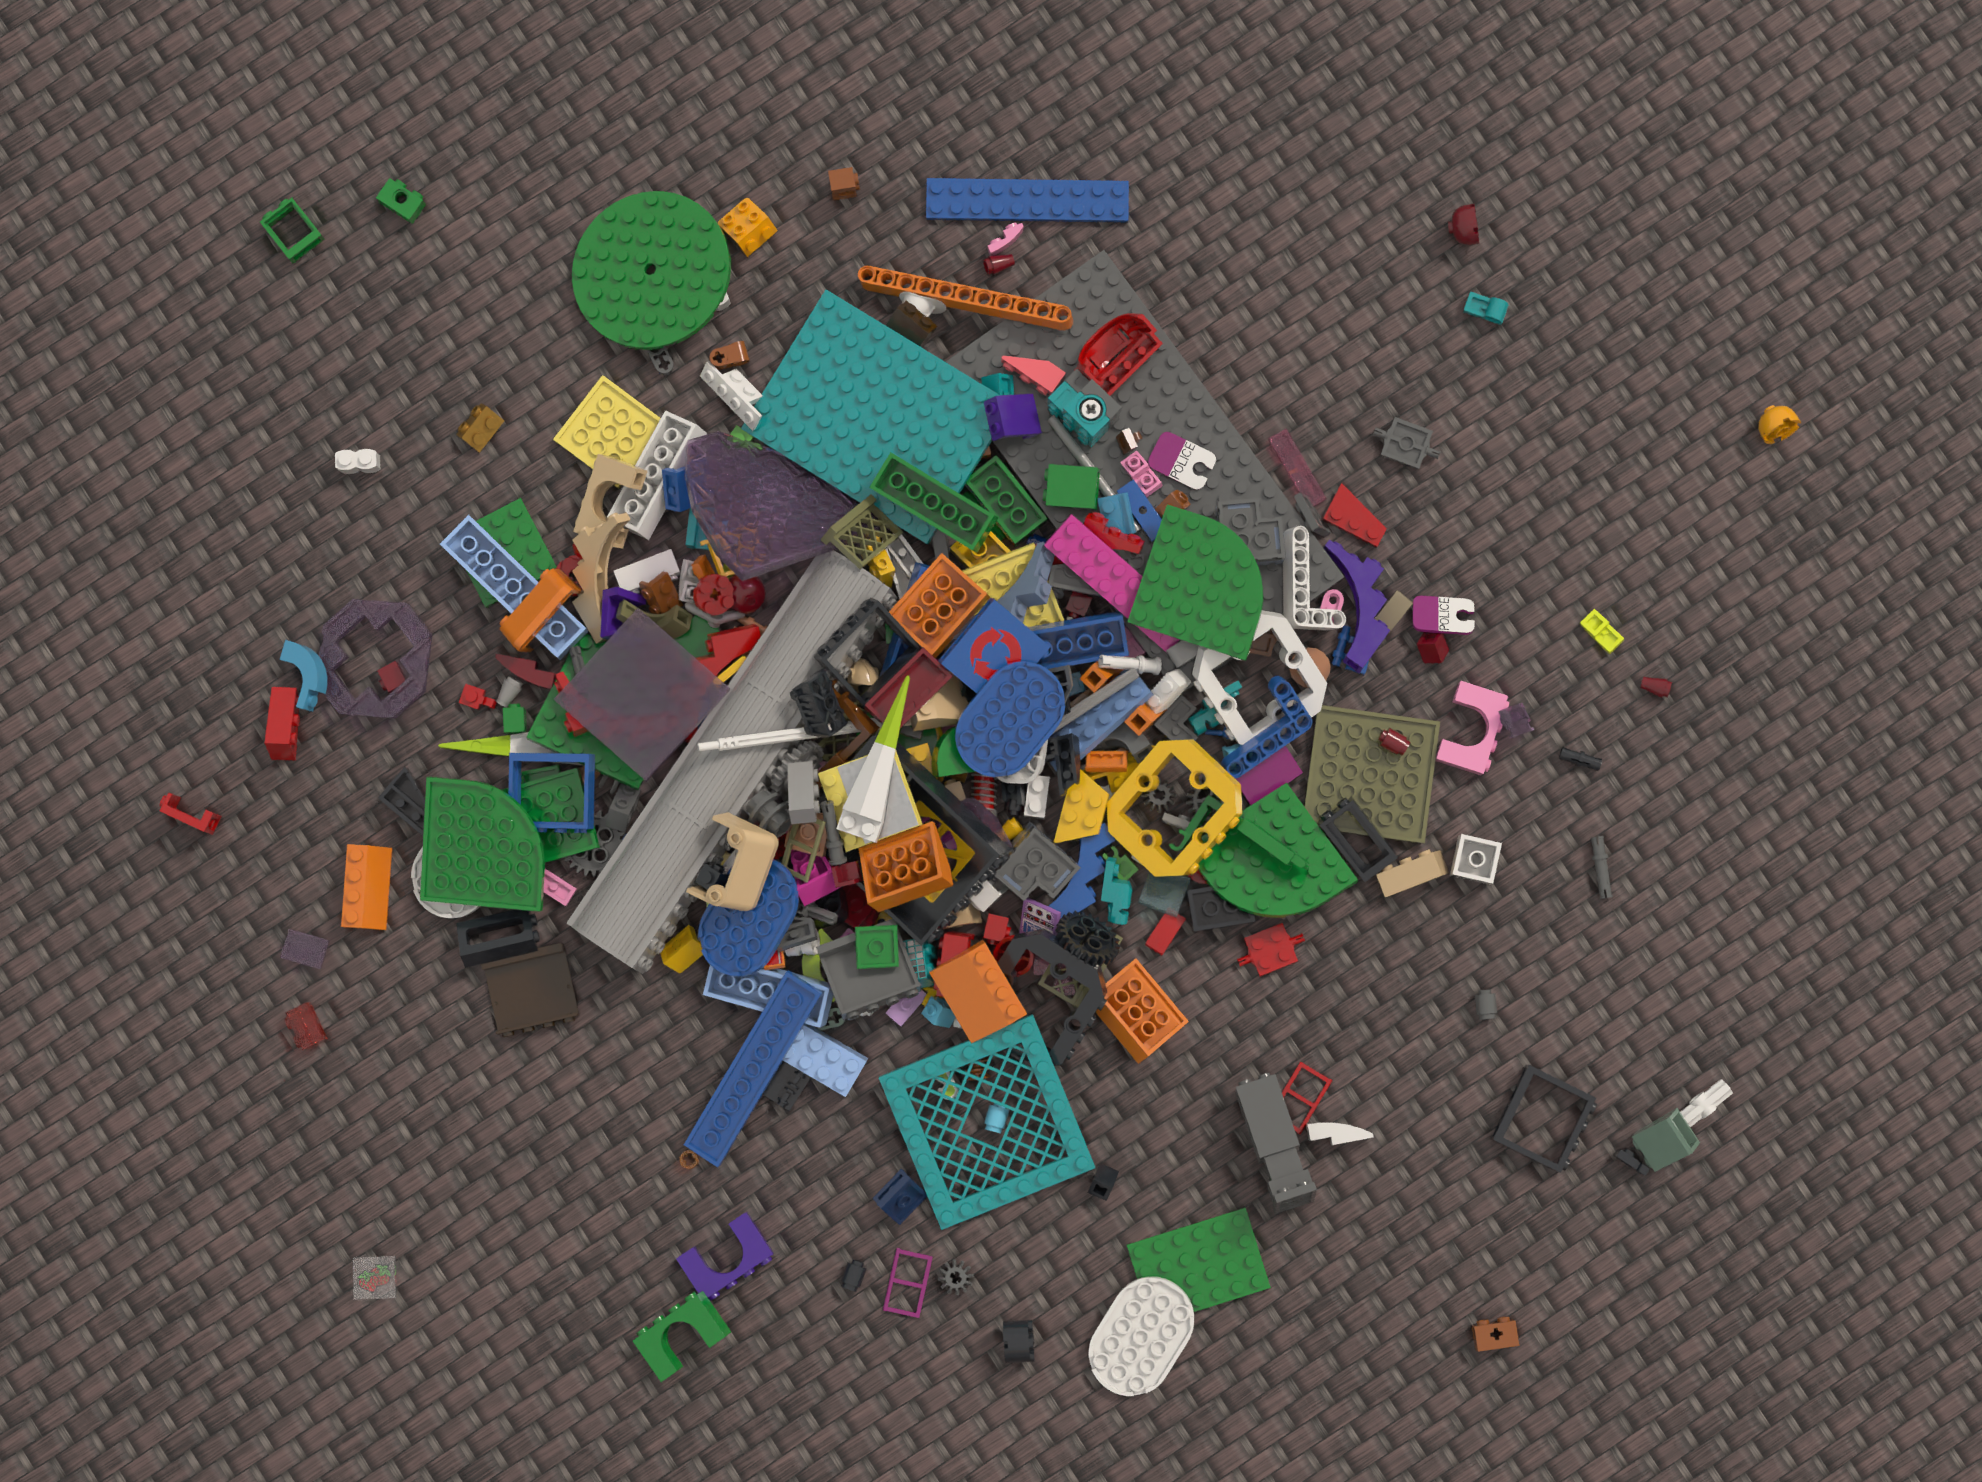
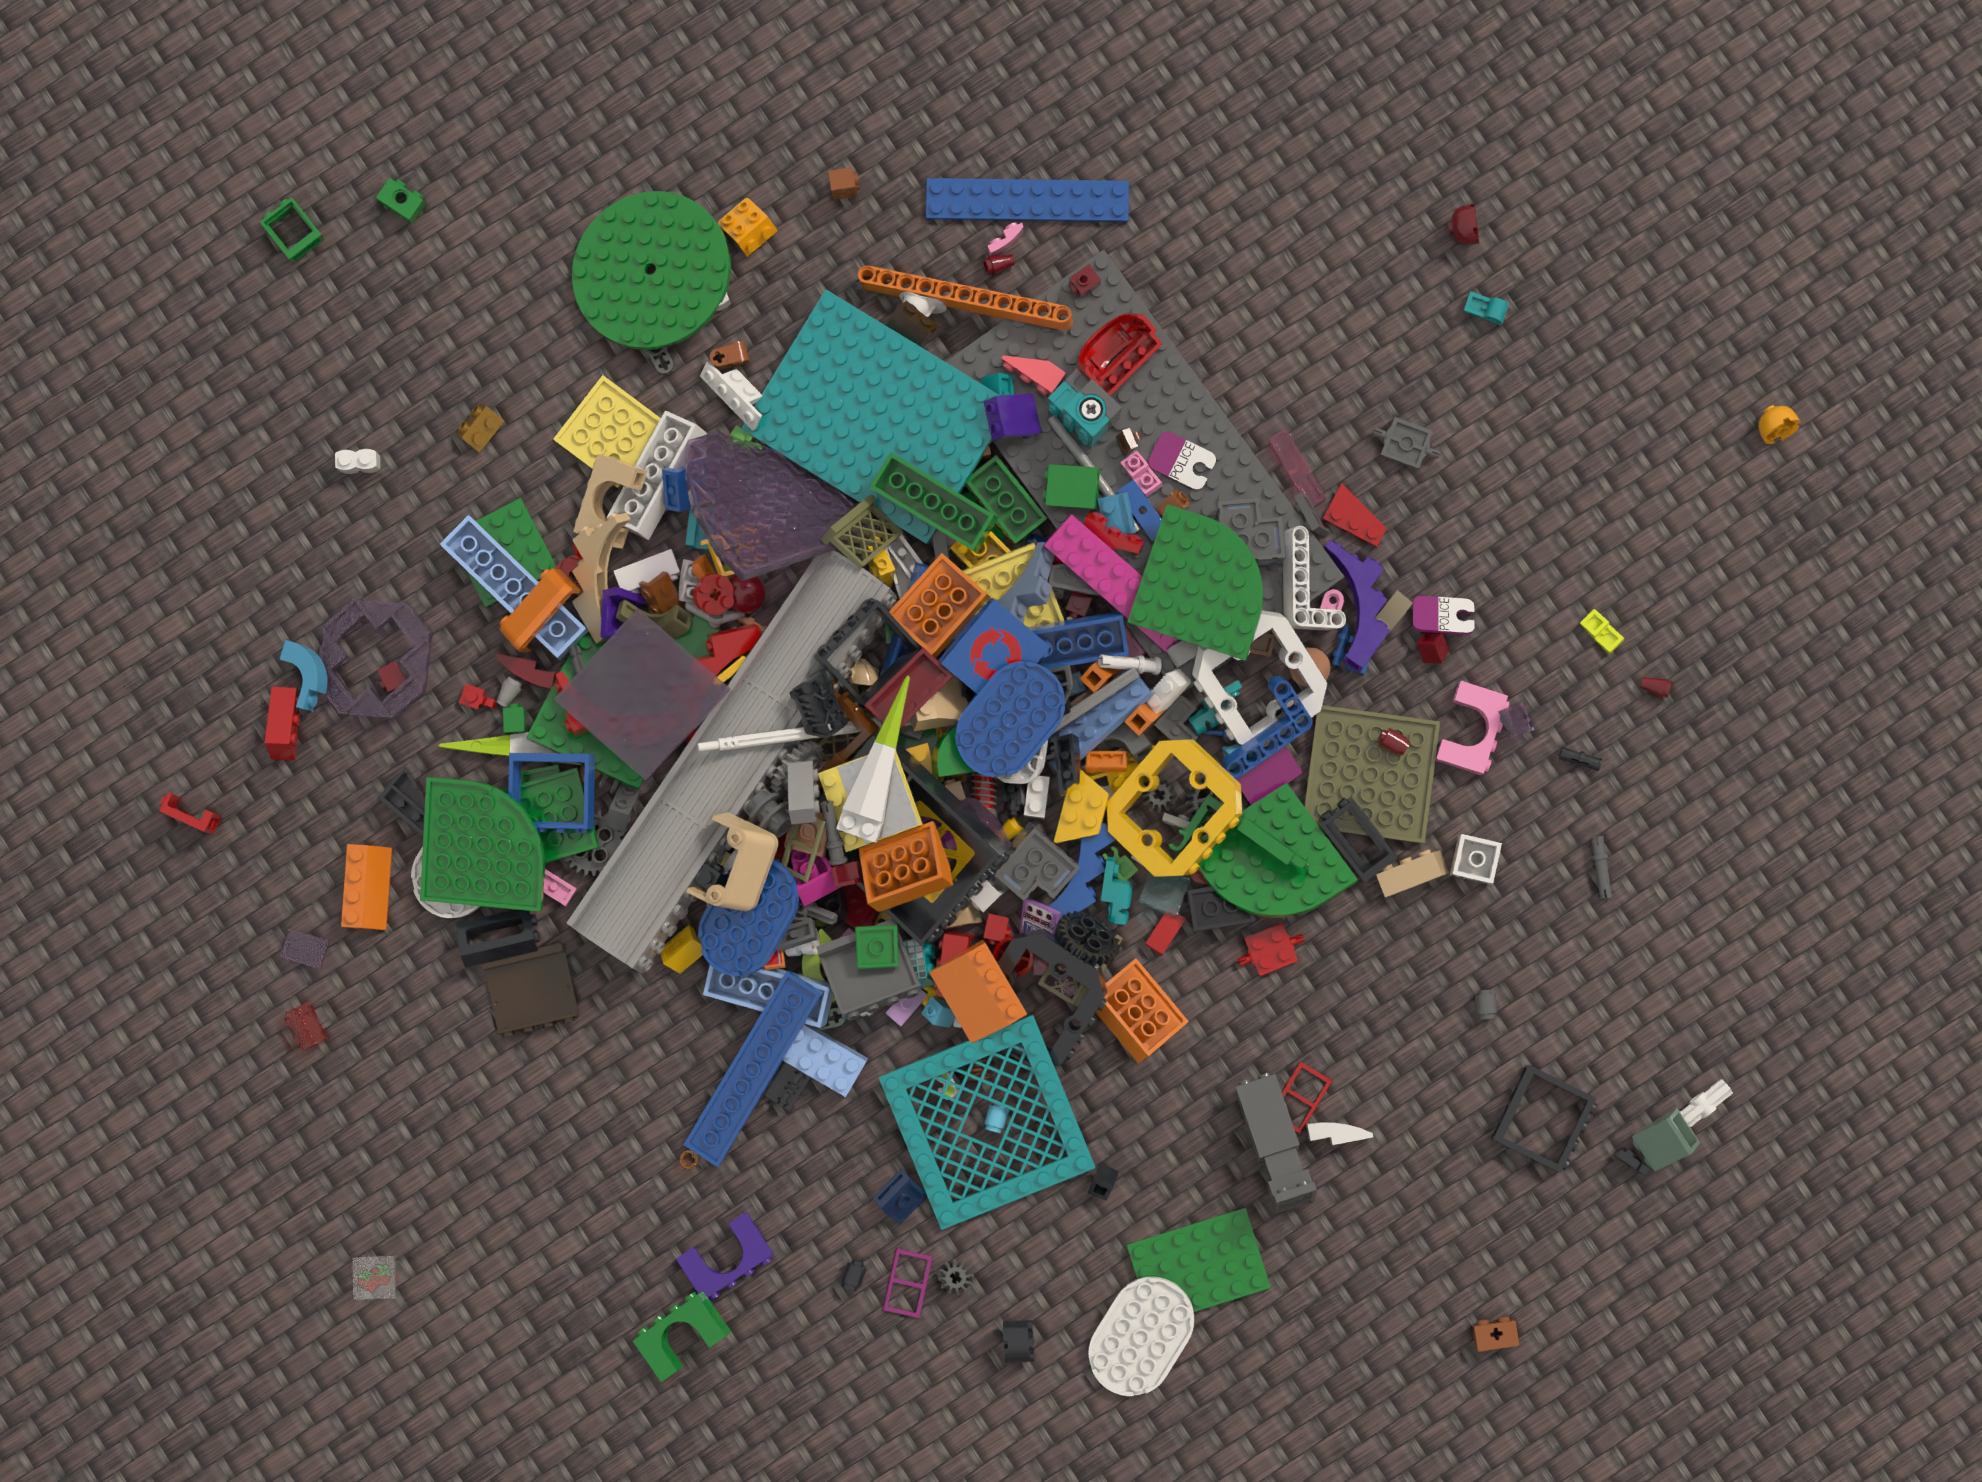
none -> dark red brick [1068,264,1101,298]

